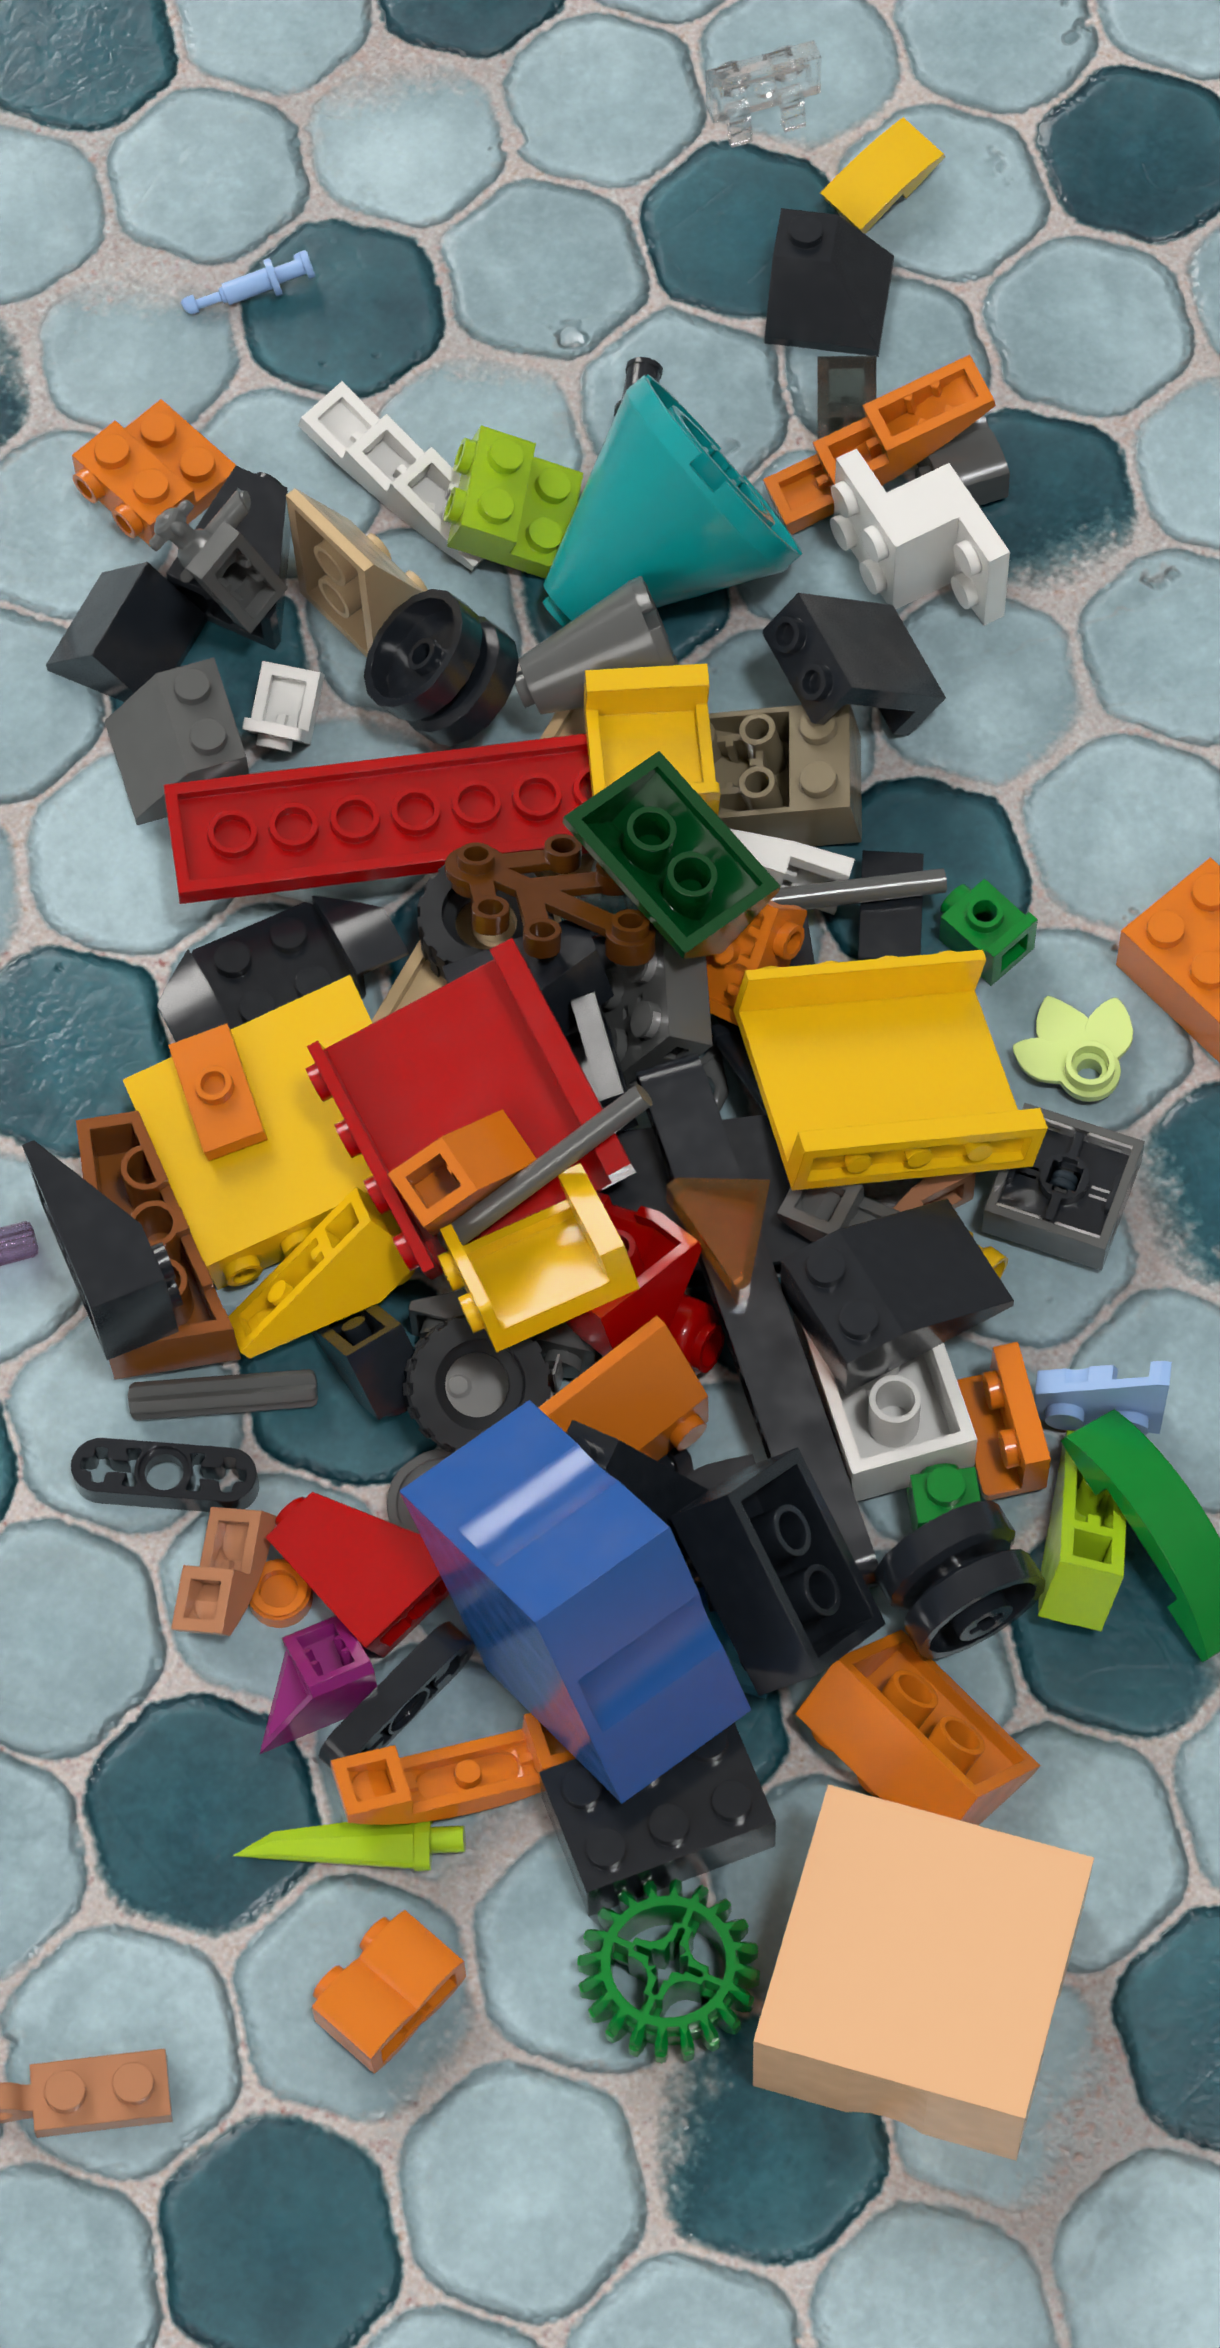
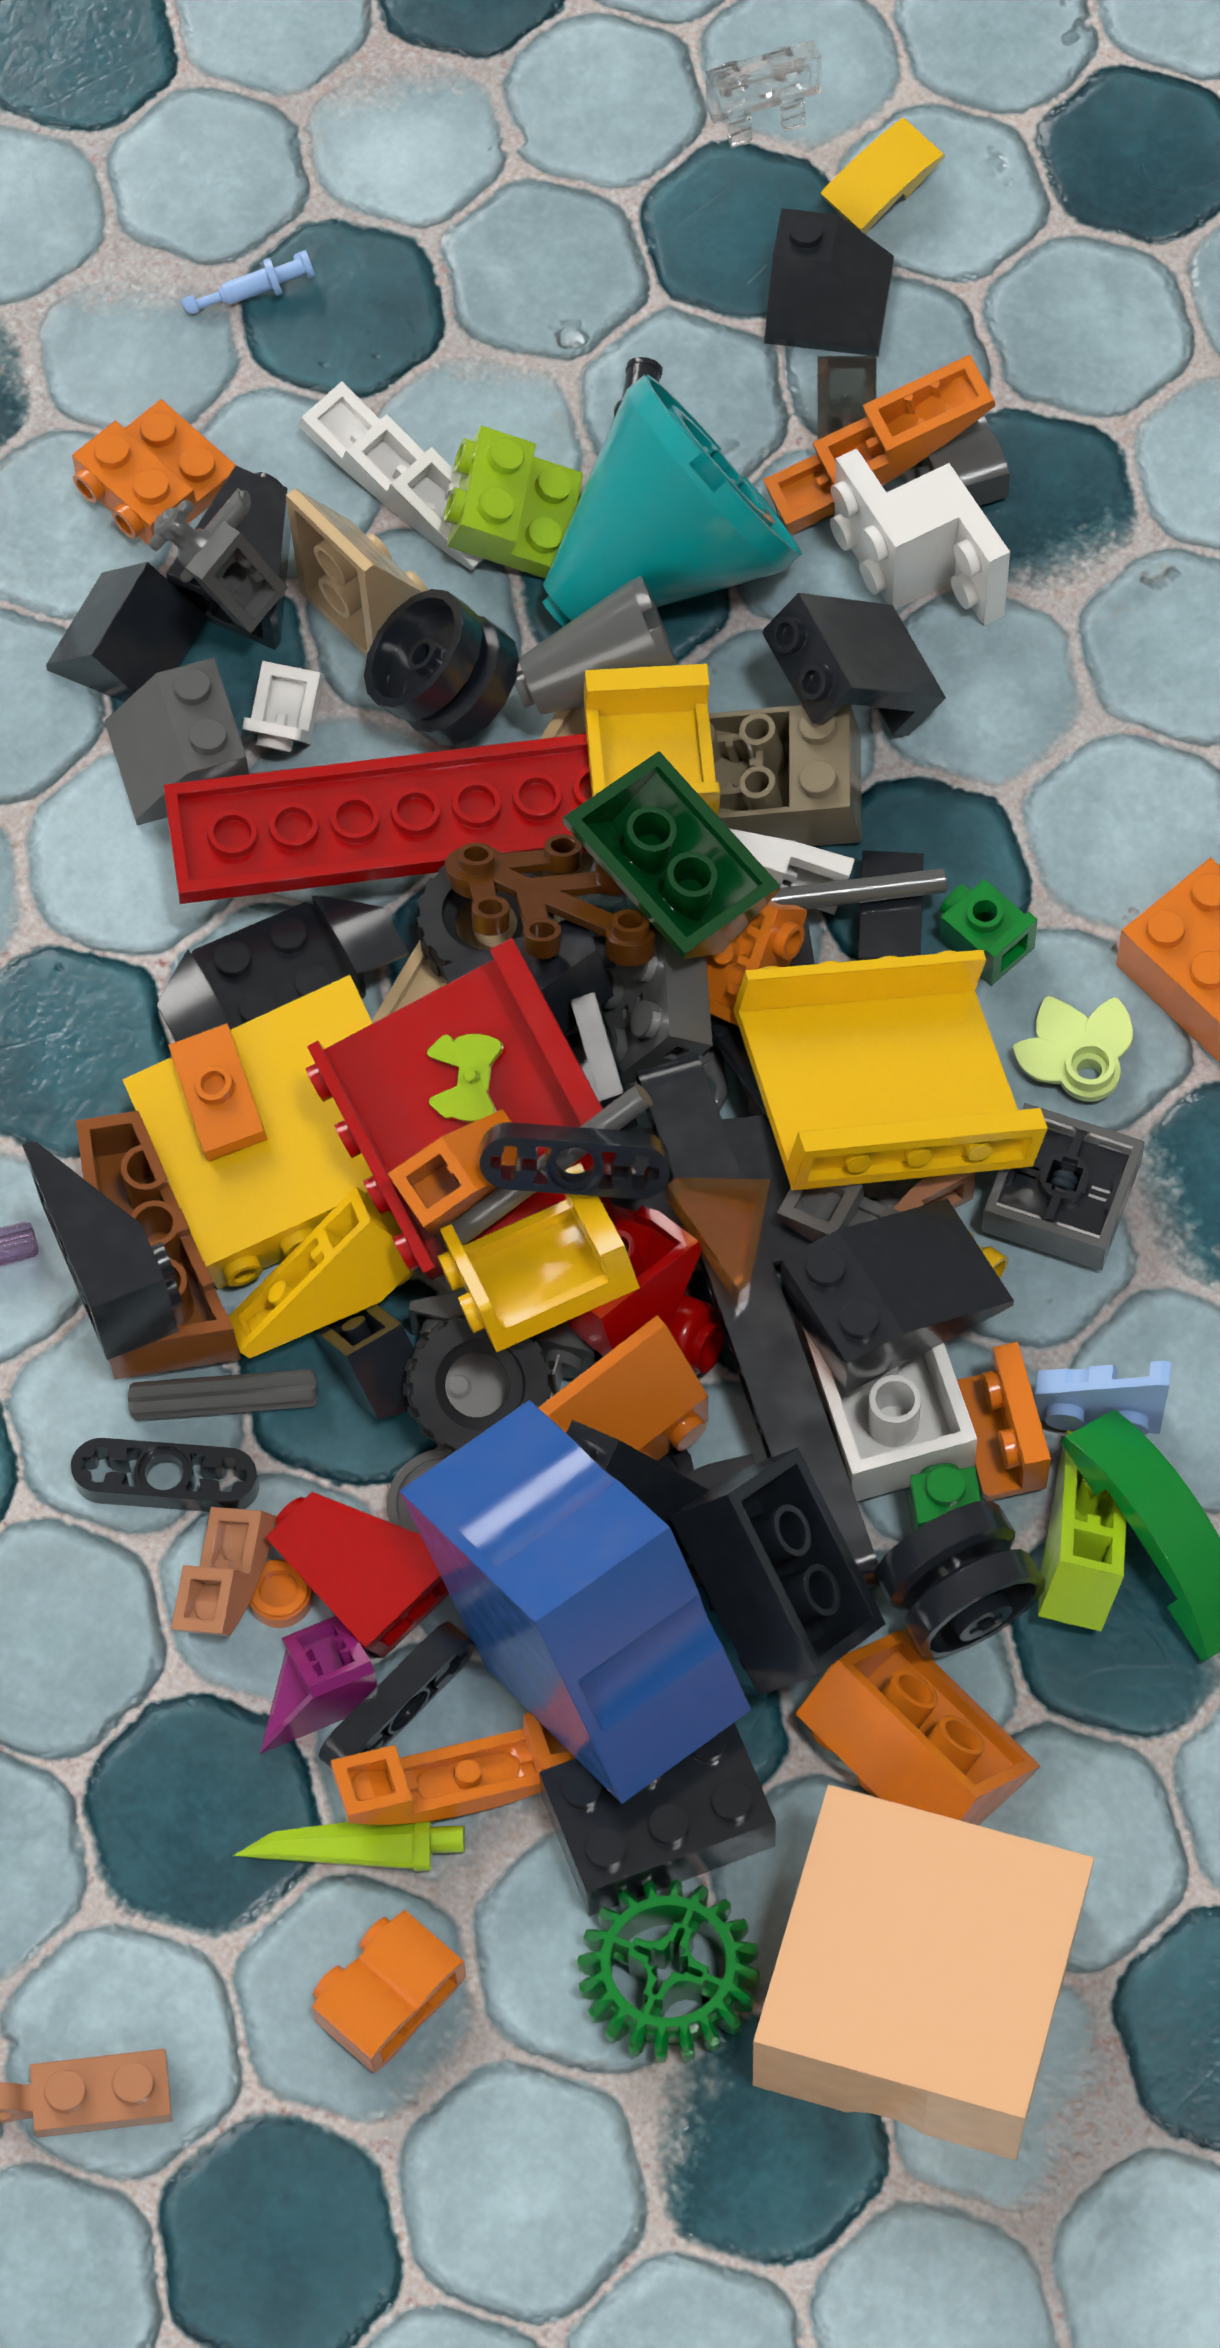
none -> lime piece [427,1034,504,1123]
none -> black beam [480,1122,670,1199]

